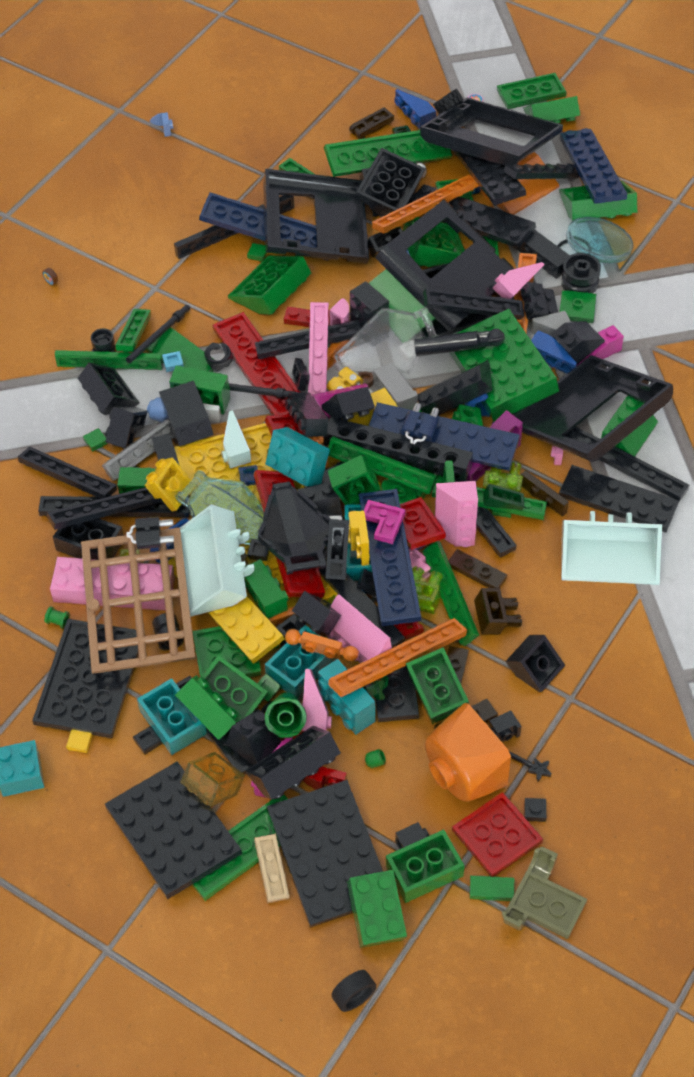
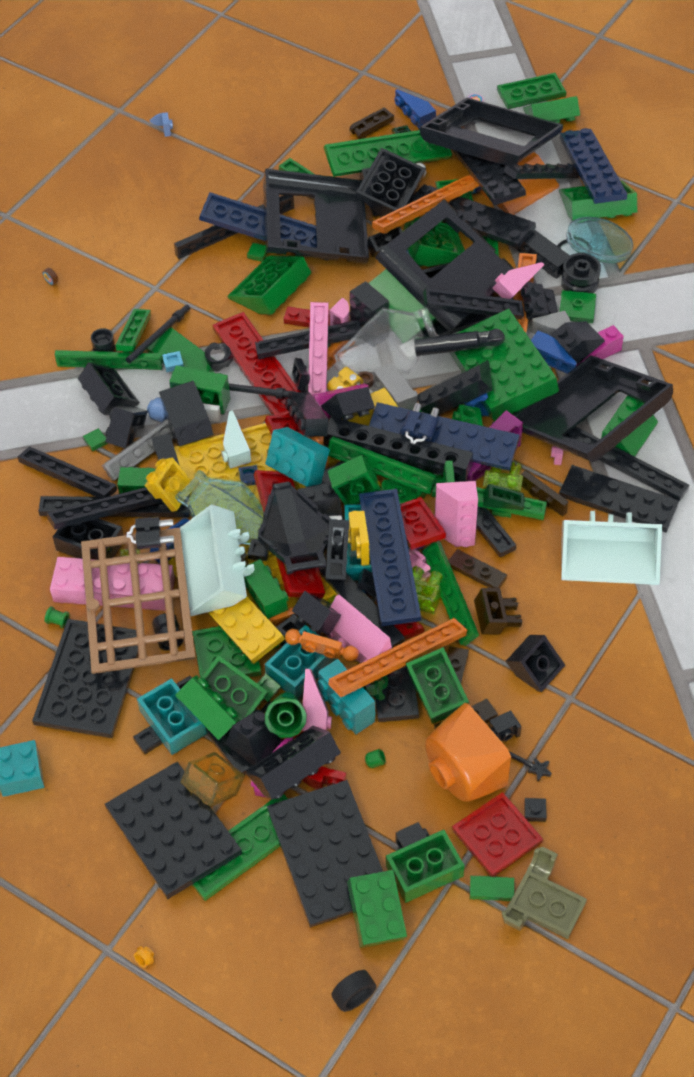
yellow tile [66,730,93,753] -> none
tan tile [254,834,290,903] -> none
dark pink plate [364,500,405,544] -> none
black tyre [433,88,463,115] -> none
none -> light orange plate [133,946,154,968]

